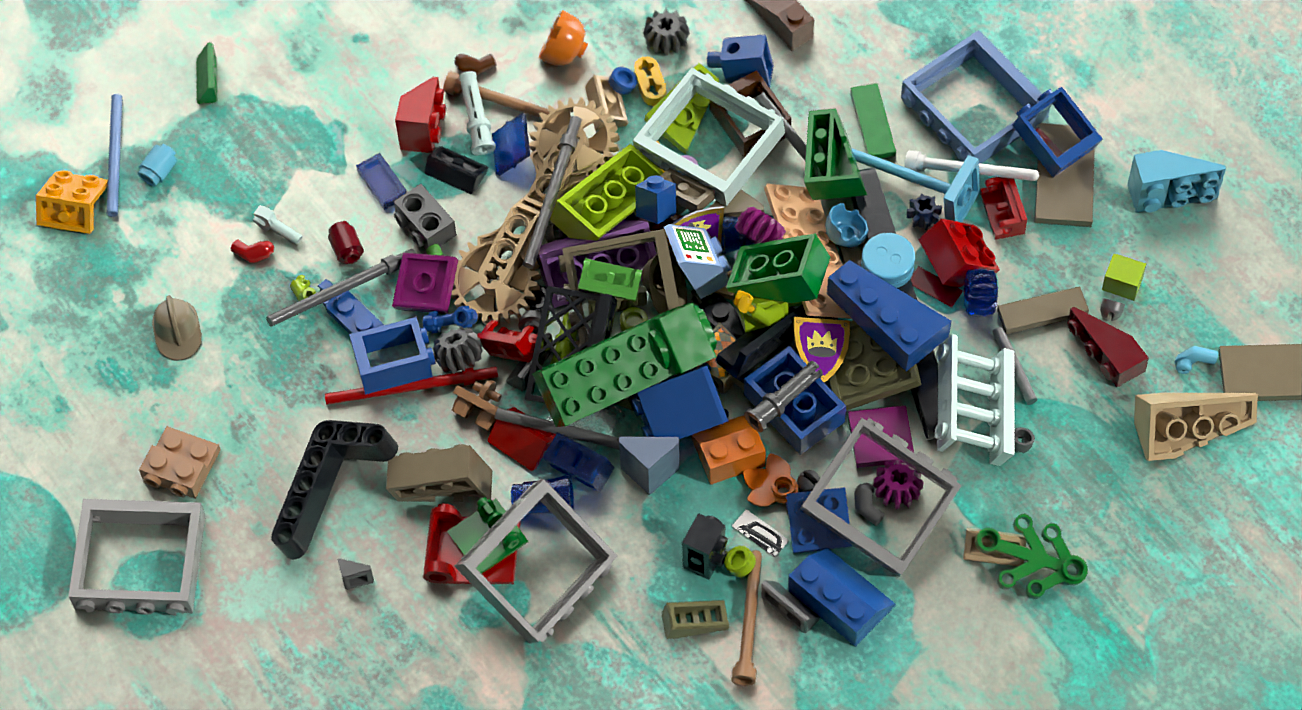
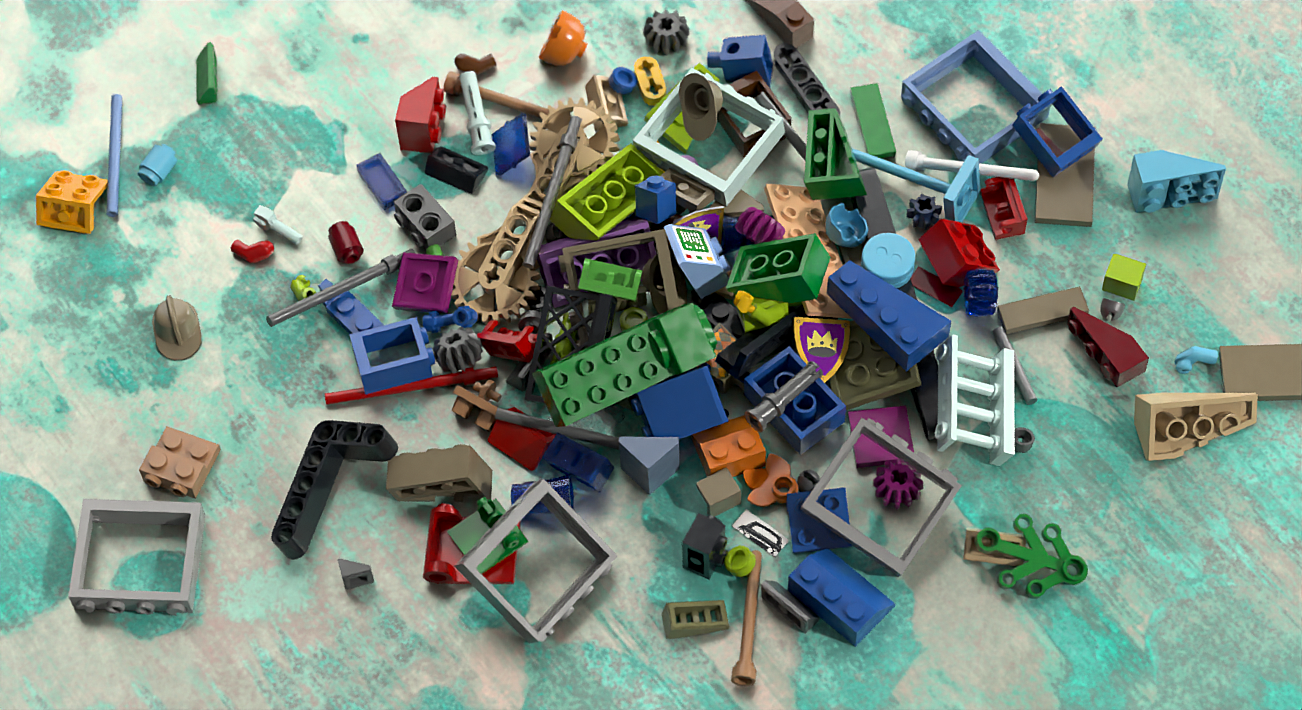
dark grey arm [854,483,885,526] -> none
none -> dark tan piece [679,73,723,141]
none -> dark tan panel [697,467,741,517]
none -> black beam [773,43,840,116]

